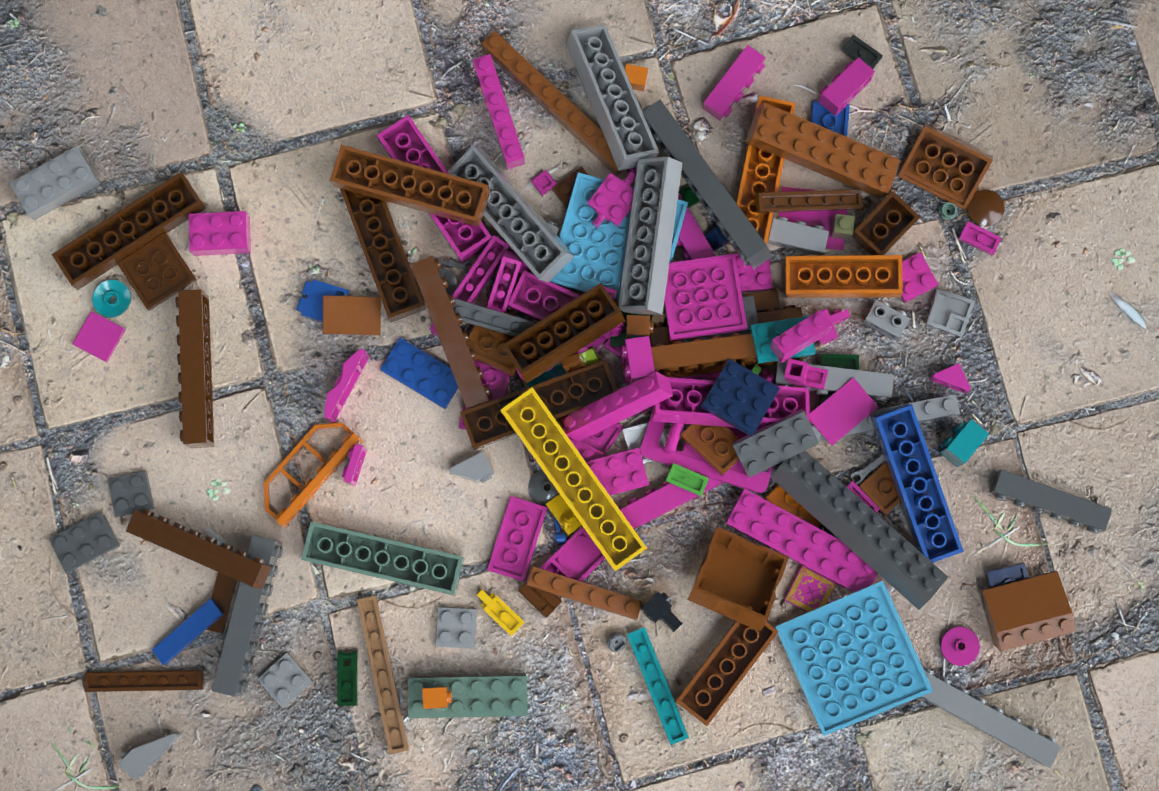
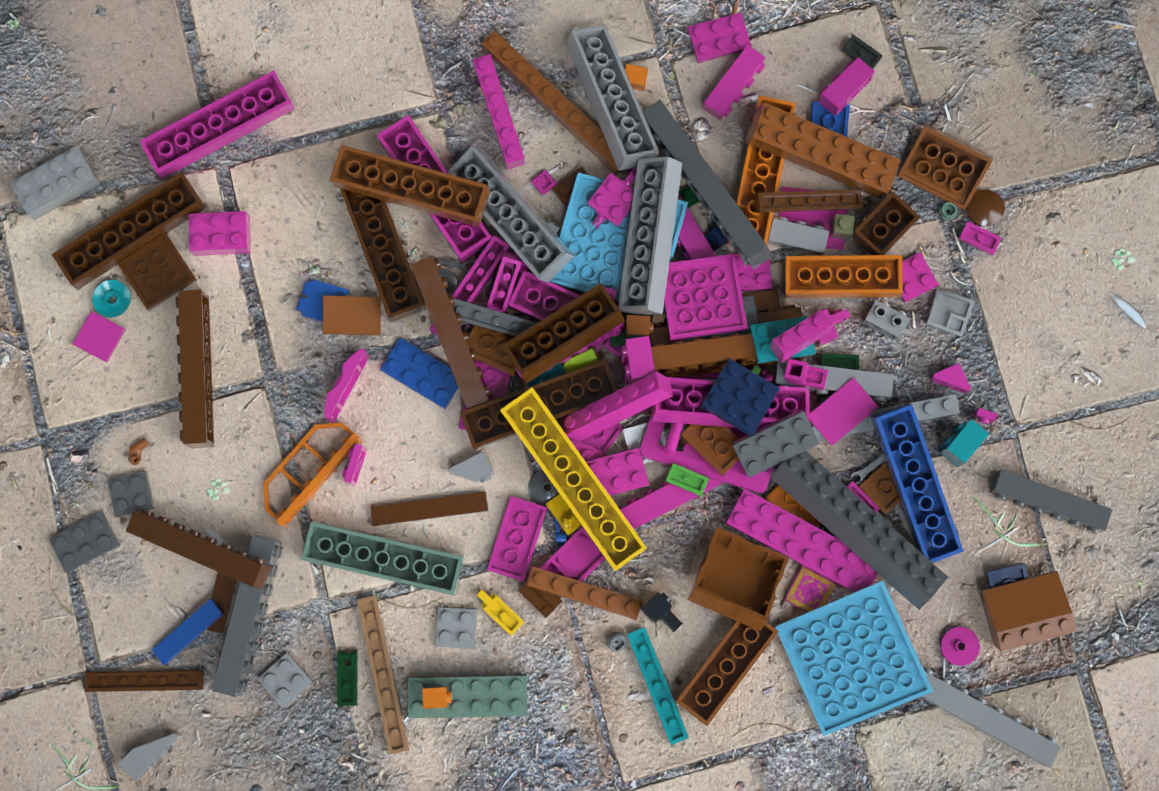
dark orange plate [561,353,587,373] -> none
none -> dark orange arm [128,437,150,465]
none -> dark pink brick [140,71,295,179]
none -> reddish brown tile [371,492,488,527]
none -> dark pink plate [687,13,752,63]
none -> dark pink plate [972,408,997,425]

